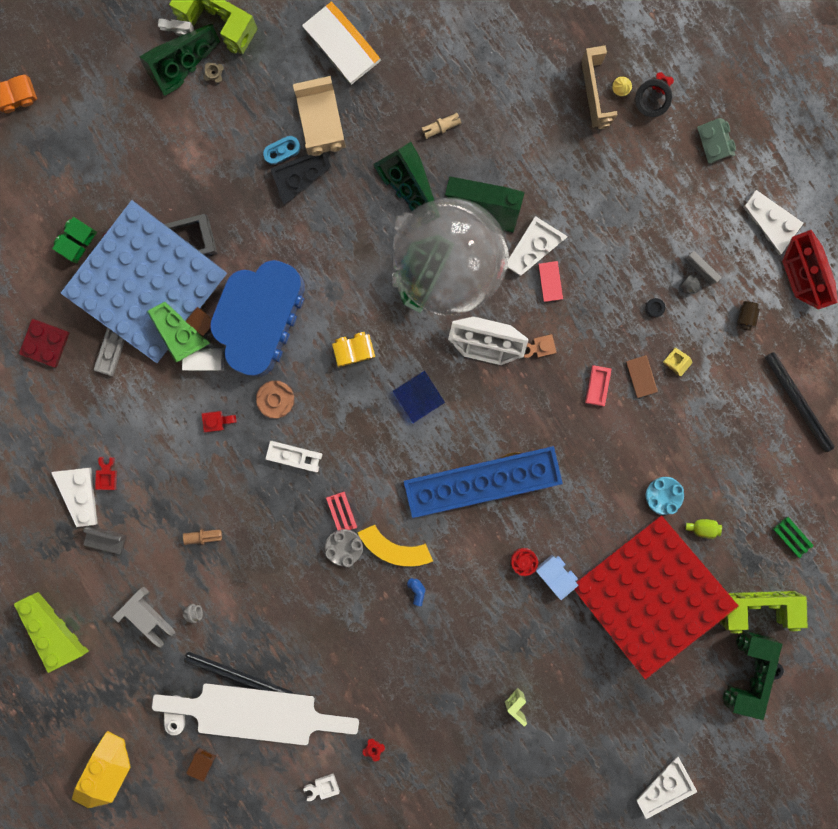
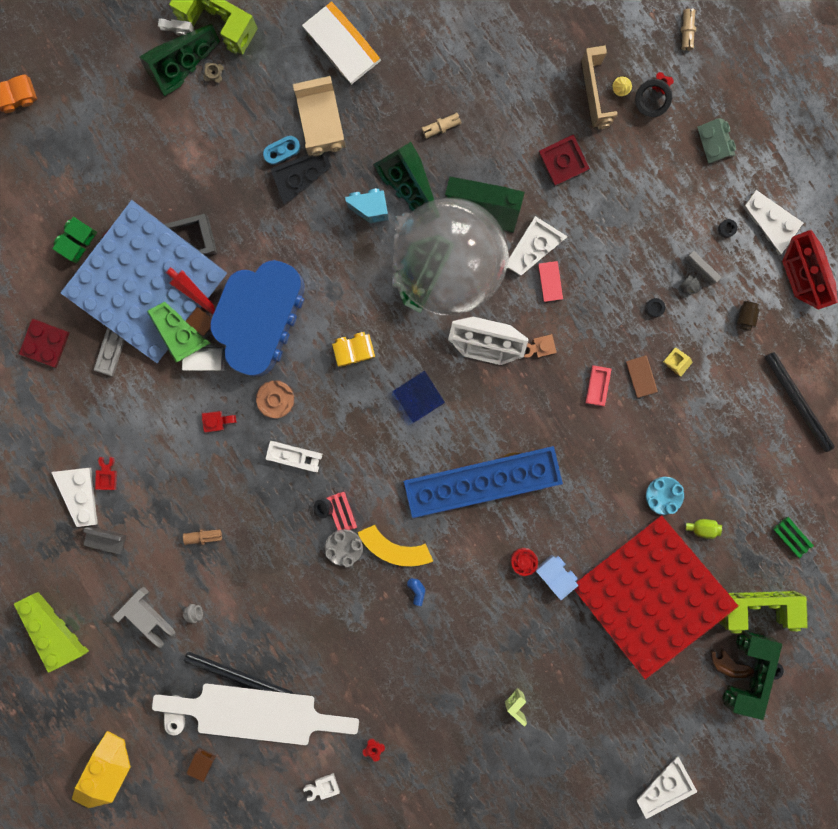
none -> red bar [165,267,215,315]
none -> black tile [314,498,333,518]
none -> medium azure slope [345,189,389,223]
none -> dark red plate [538,134,590,187]
none -> tan pin [681,9,696,51]
none -> reddish brown piece [710,650,754,678]
none -> black bush [718,219,738,238]

